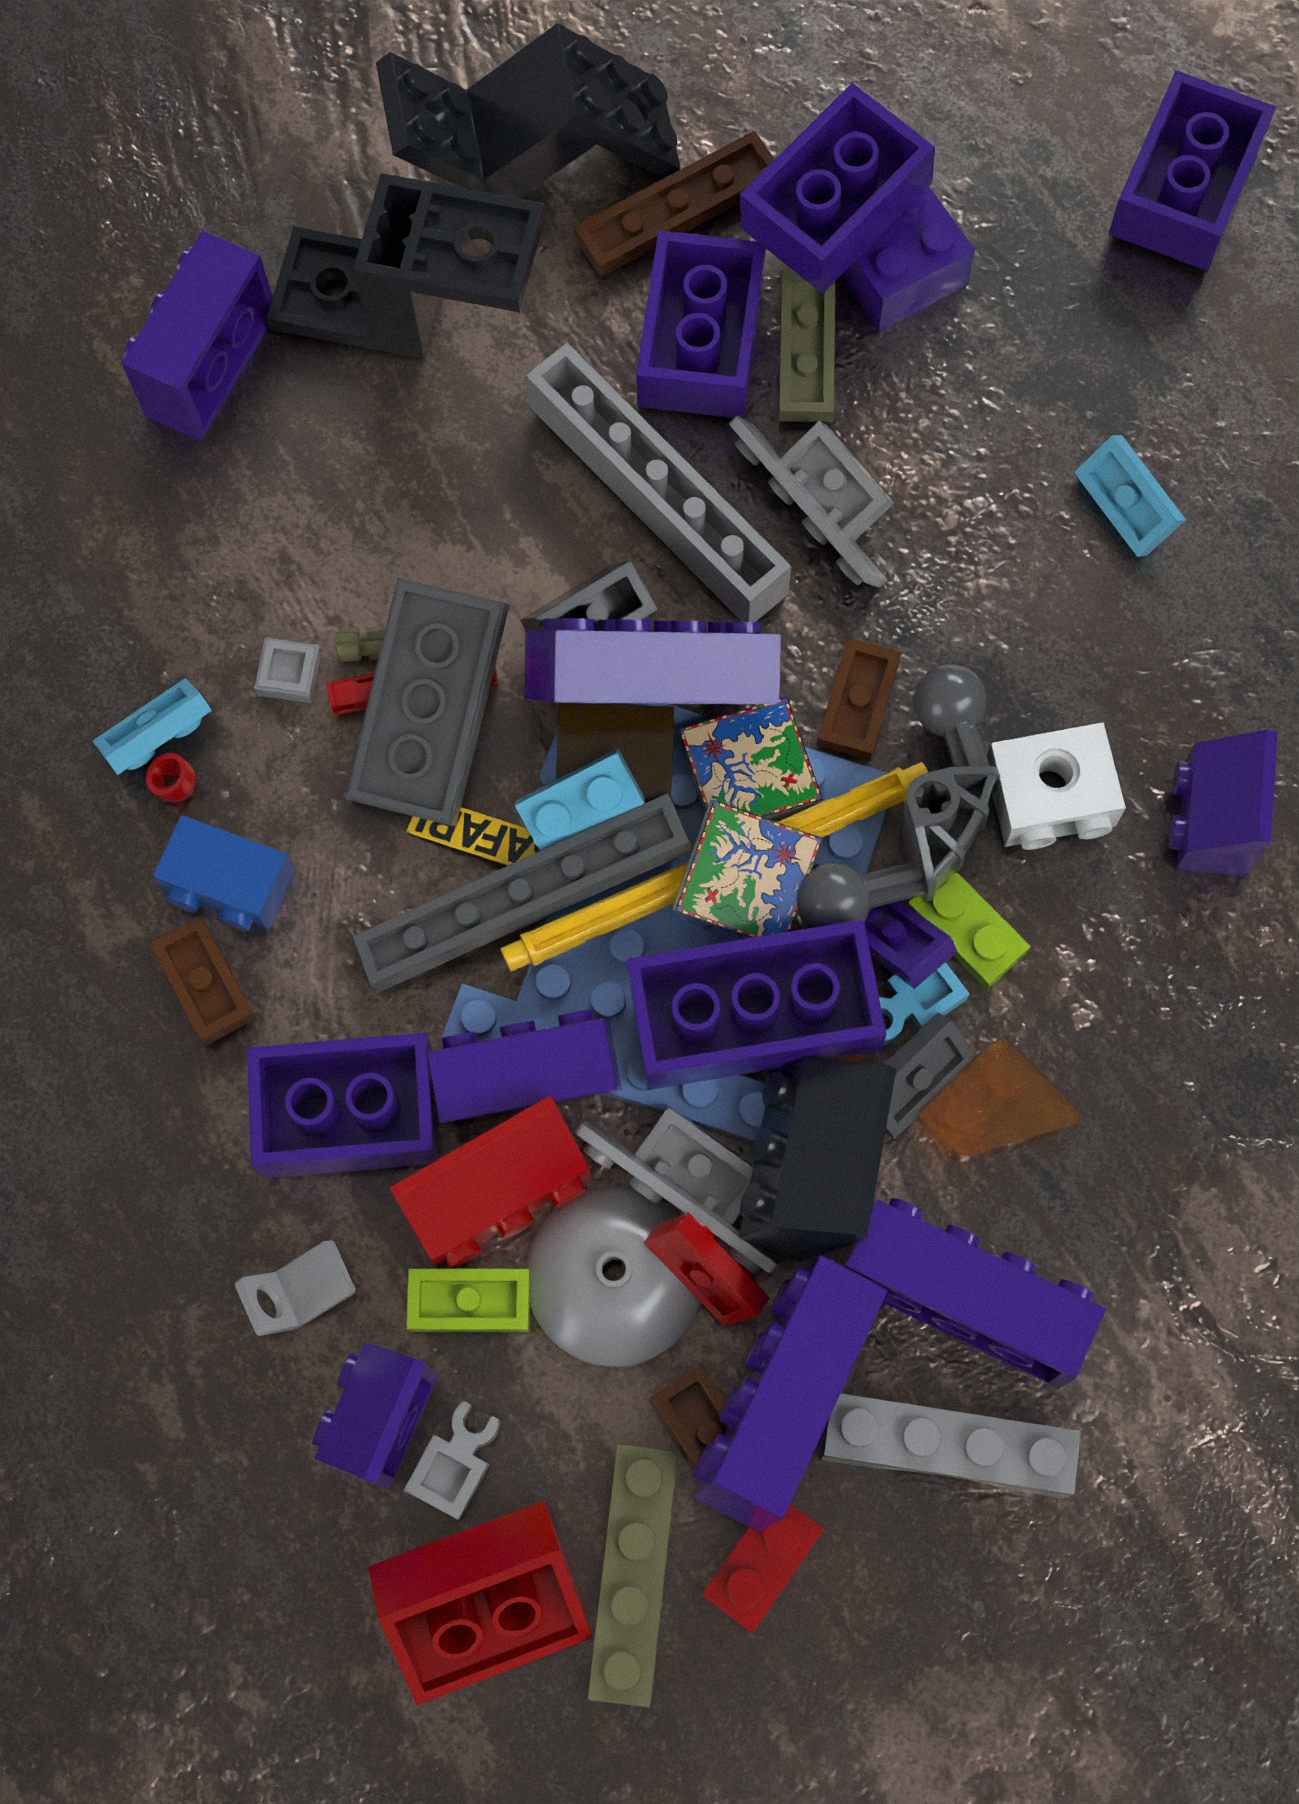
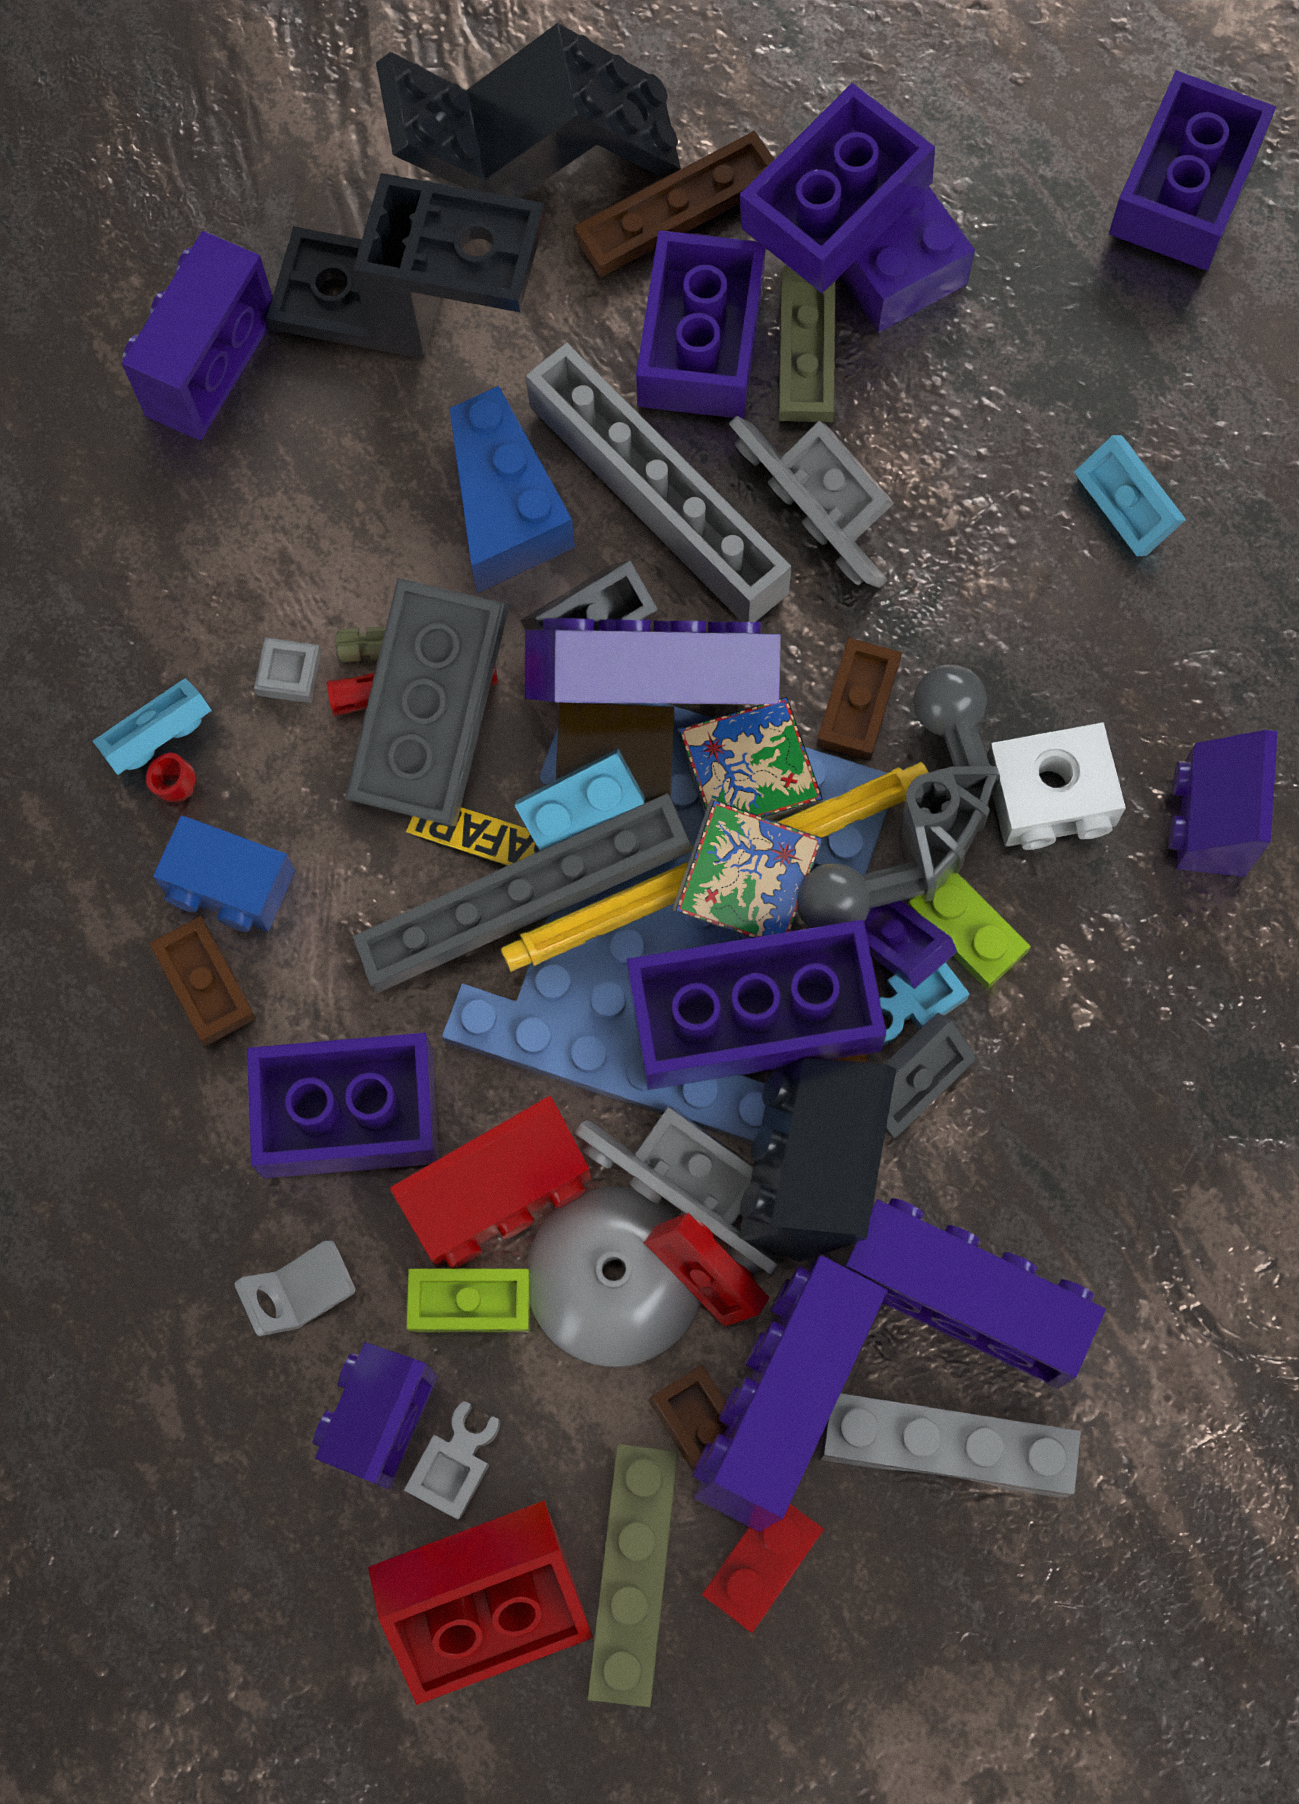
dark purple brick [427,1009,622,1123] -> none
clear orange wing [916,1036,1083,1161] -> none
none -> blue wedge [449,386,575,594]

